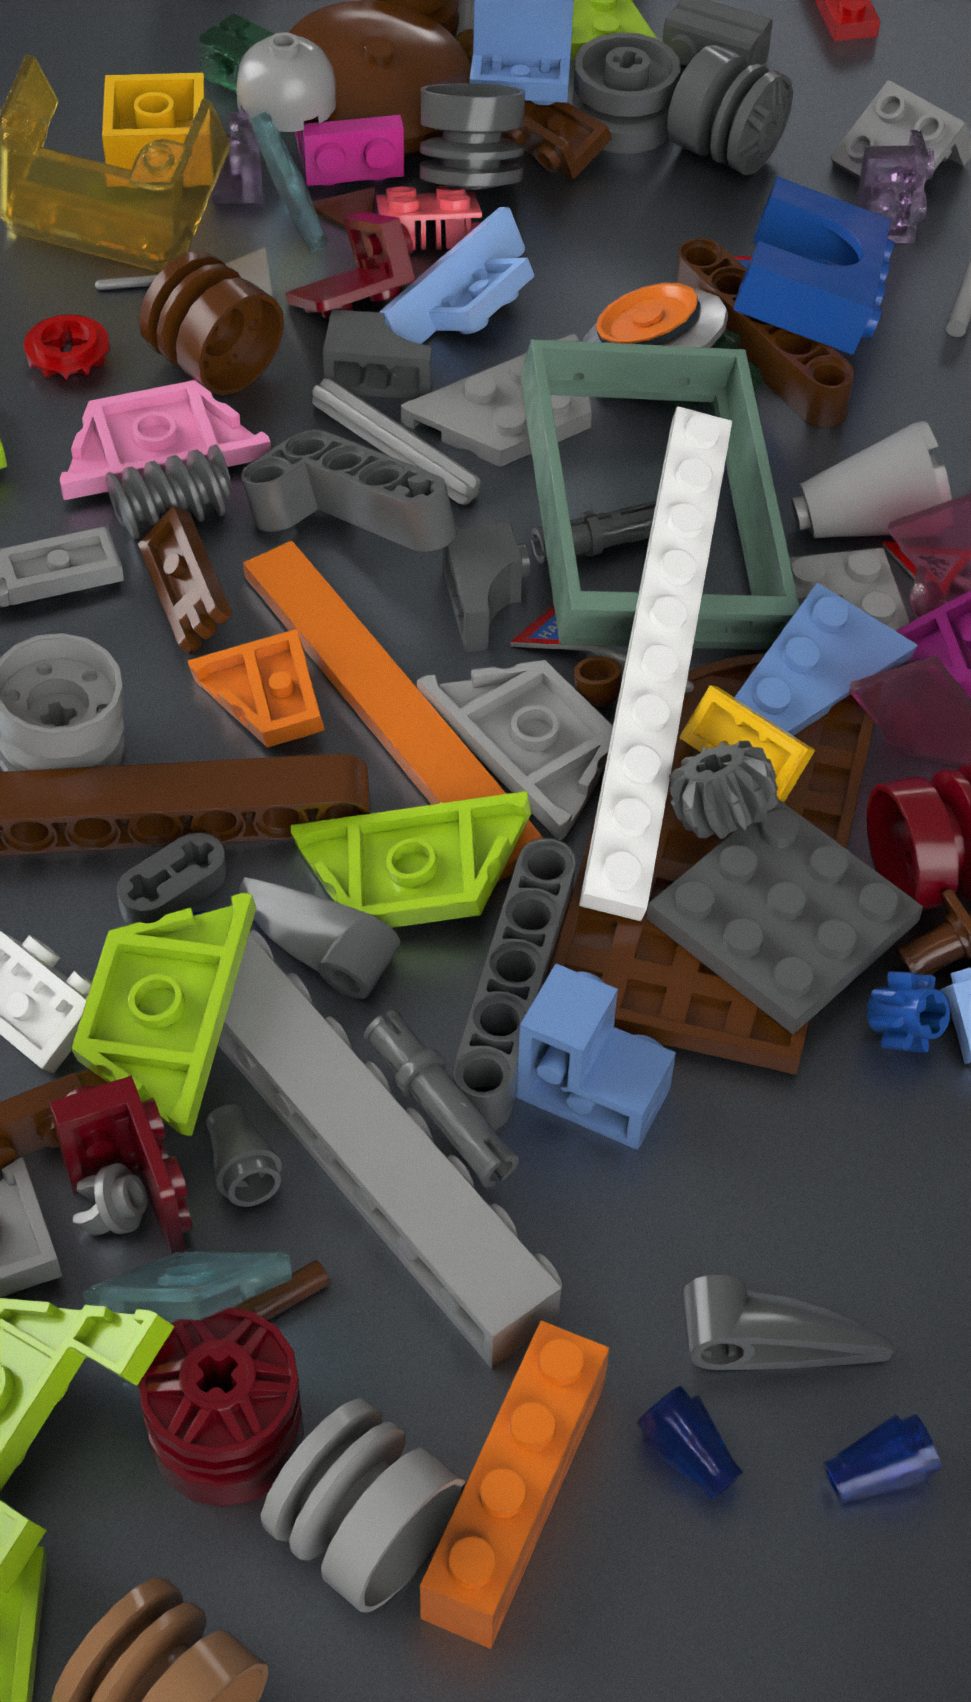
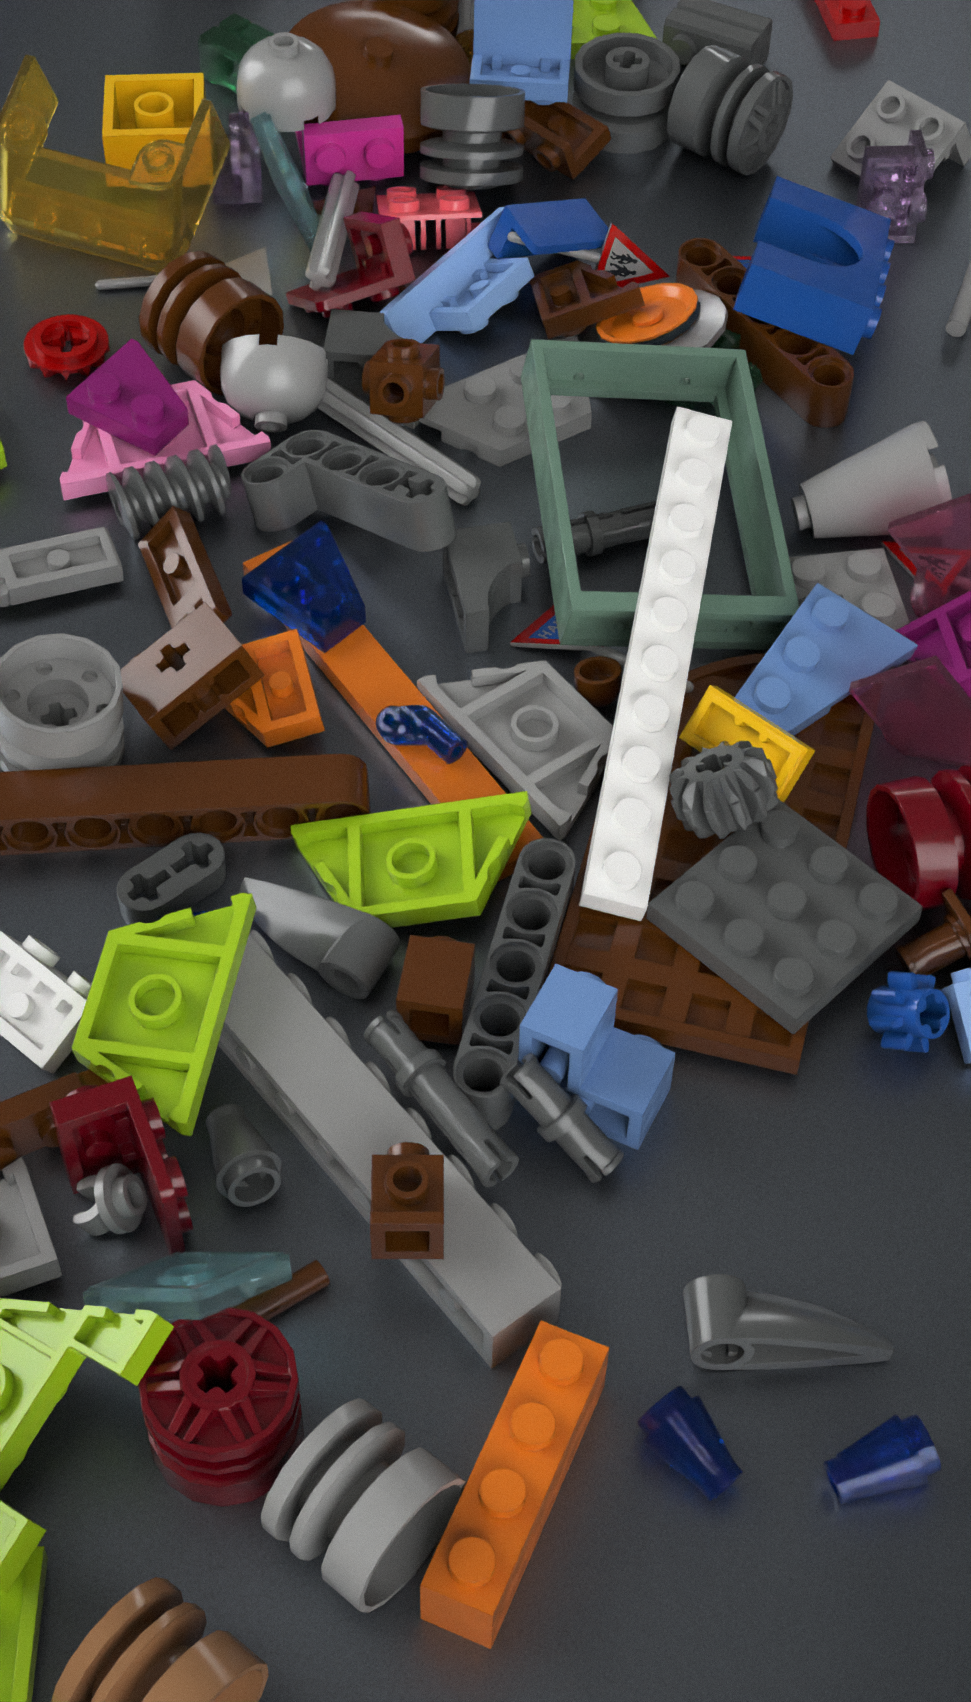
none -> magenta wing [66,338,189,456]
none -> reddish brown brick [120,601,265,750]
none -> light grey cylinder [220,334,328,432]
none -> clear blue wing [242,520,366,653]
none -> light grey axle [305,170,360,291]
none -> reddish brown brick [362,338,445,423]
none -> reddish brown brick [370,1142,444,1259]
none -> clear blue arm [376,705,468,764]
none -> reddish brown brick [396,935,475,1045]
none -> blue panel [487,198,609,259]
none -> dark grey pin [500,1053,624,1183]
none -> piece [507,222,670,288]
none -> reddish brown wing [530,260,645,339]

